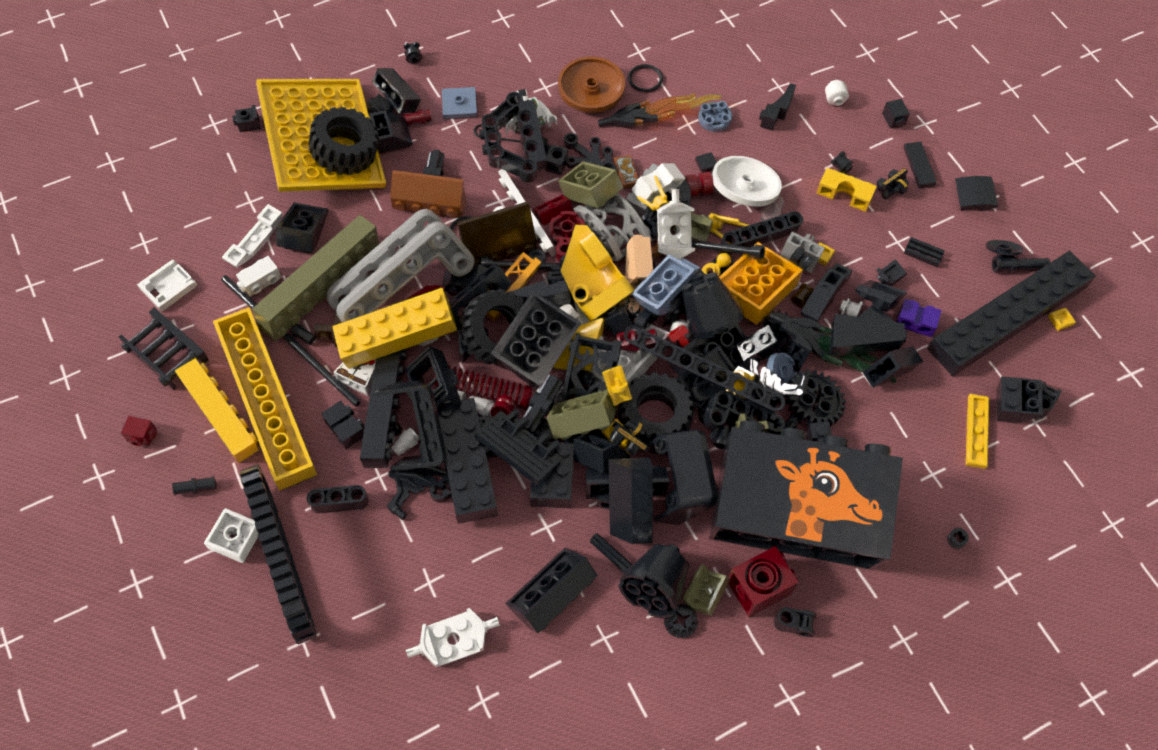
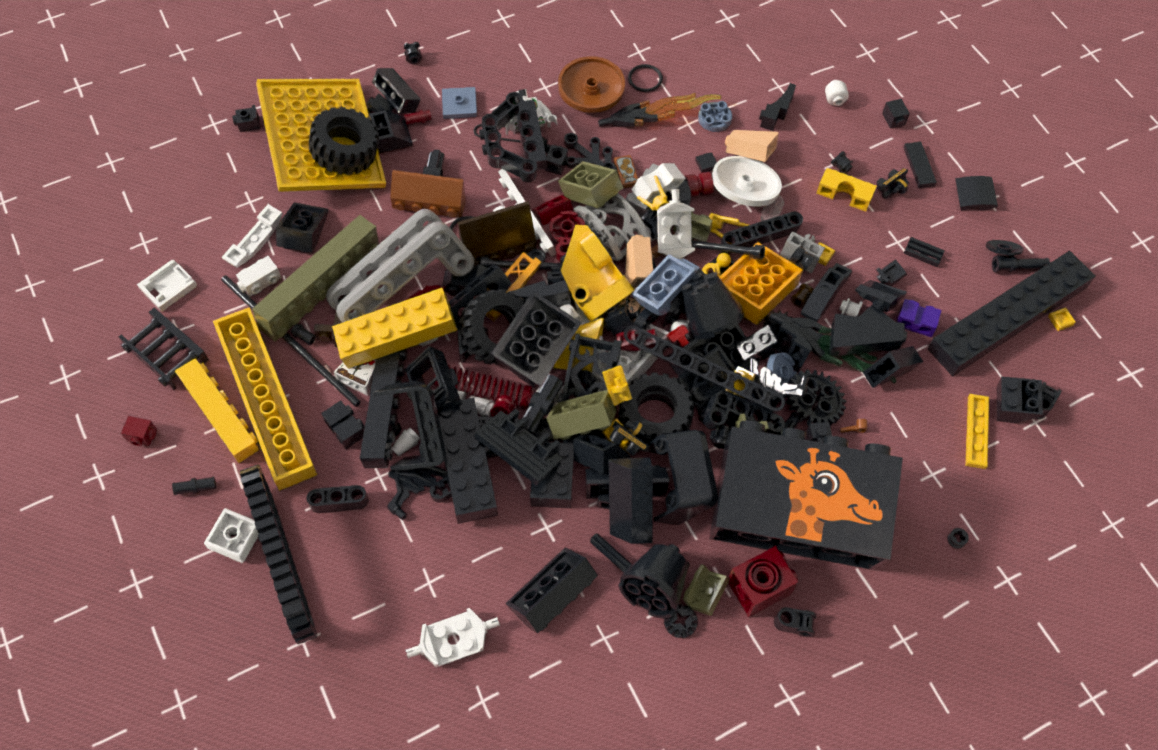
none -> light nougat slope [725,130,779,162]
none -> dark orange hand [840,419,867,433]

